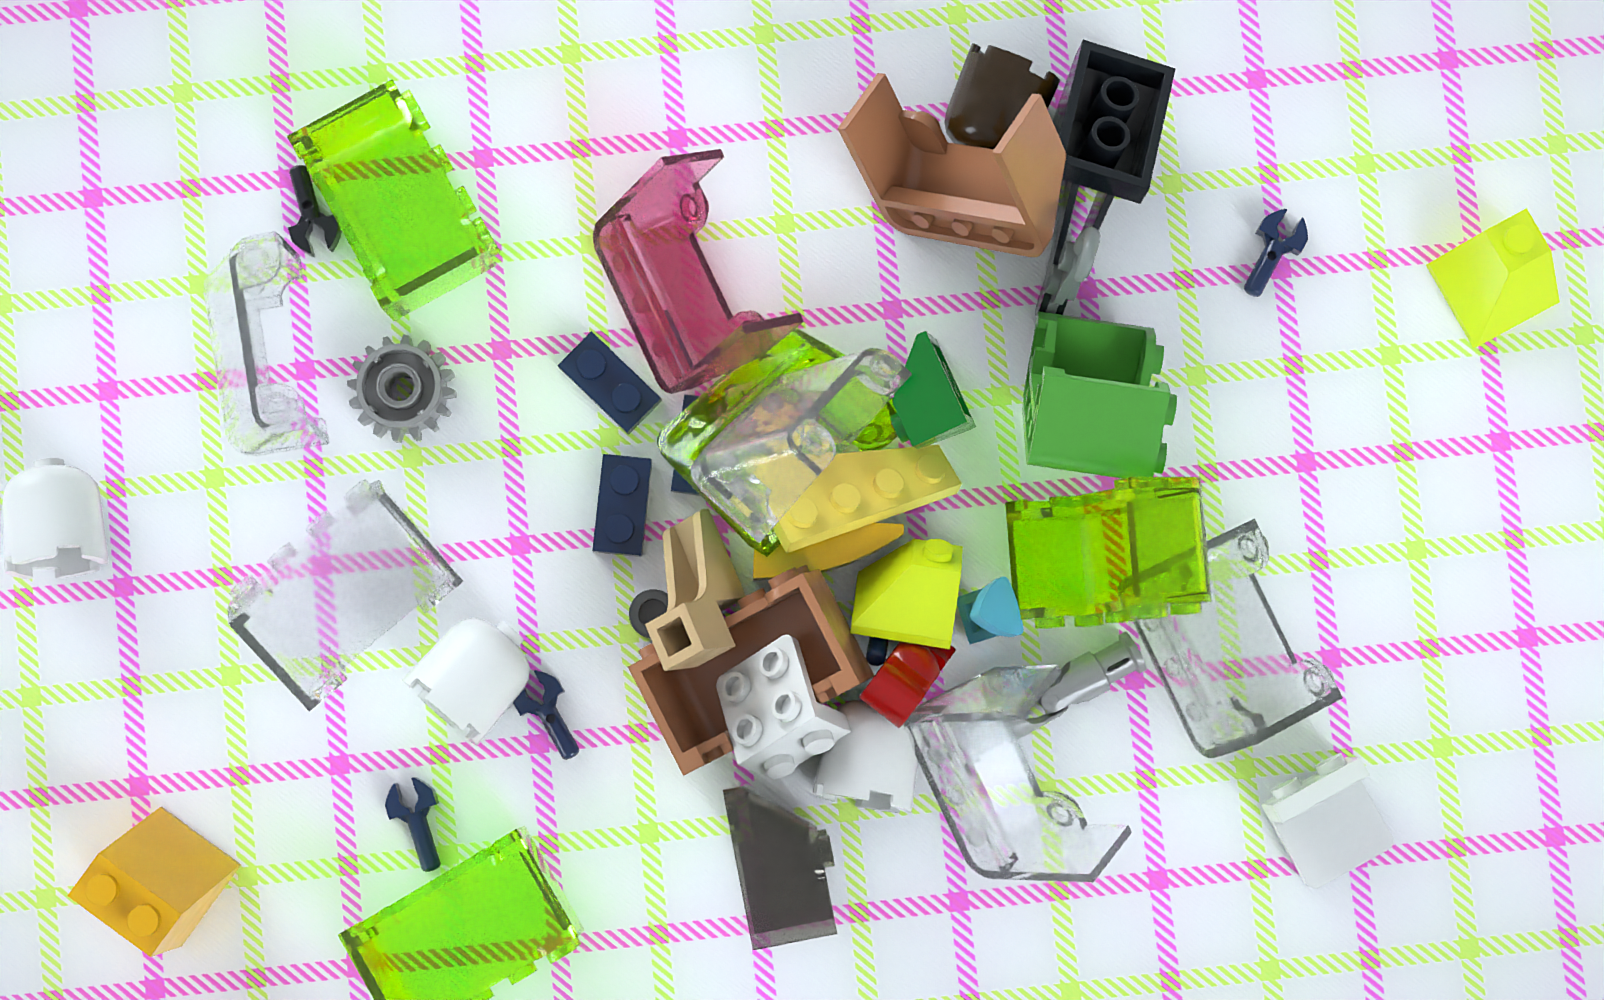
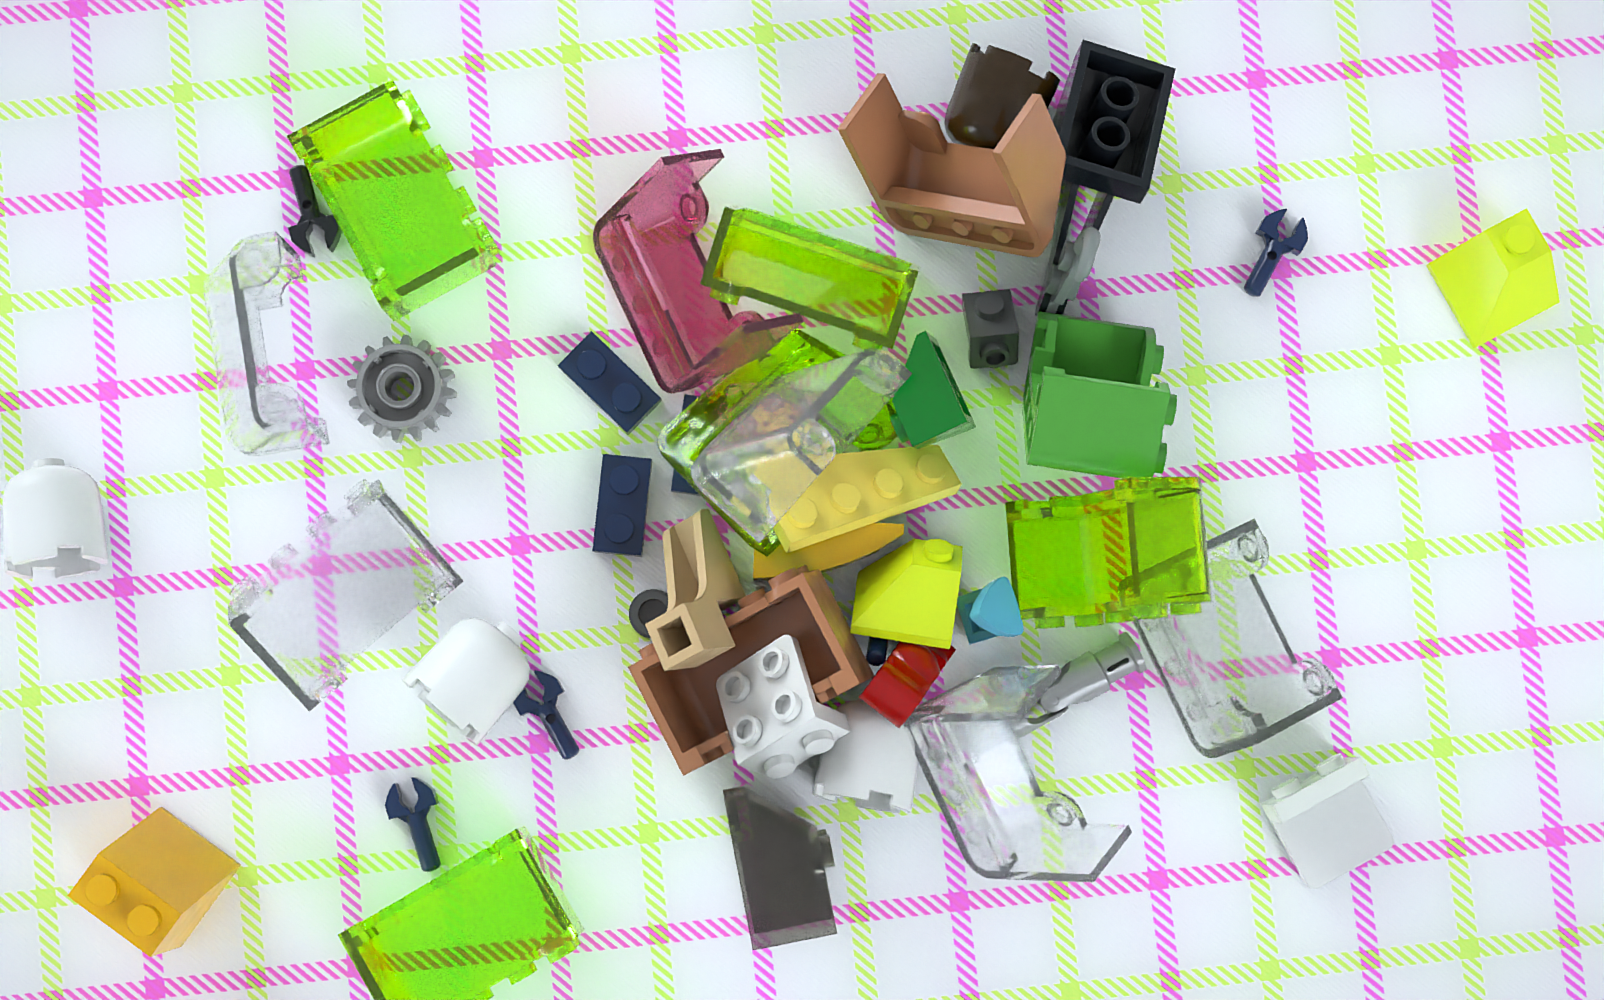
none -> clear neon green windscreen [700,205,921,354]
none -> dark grey bracket [962,289,1019,369]

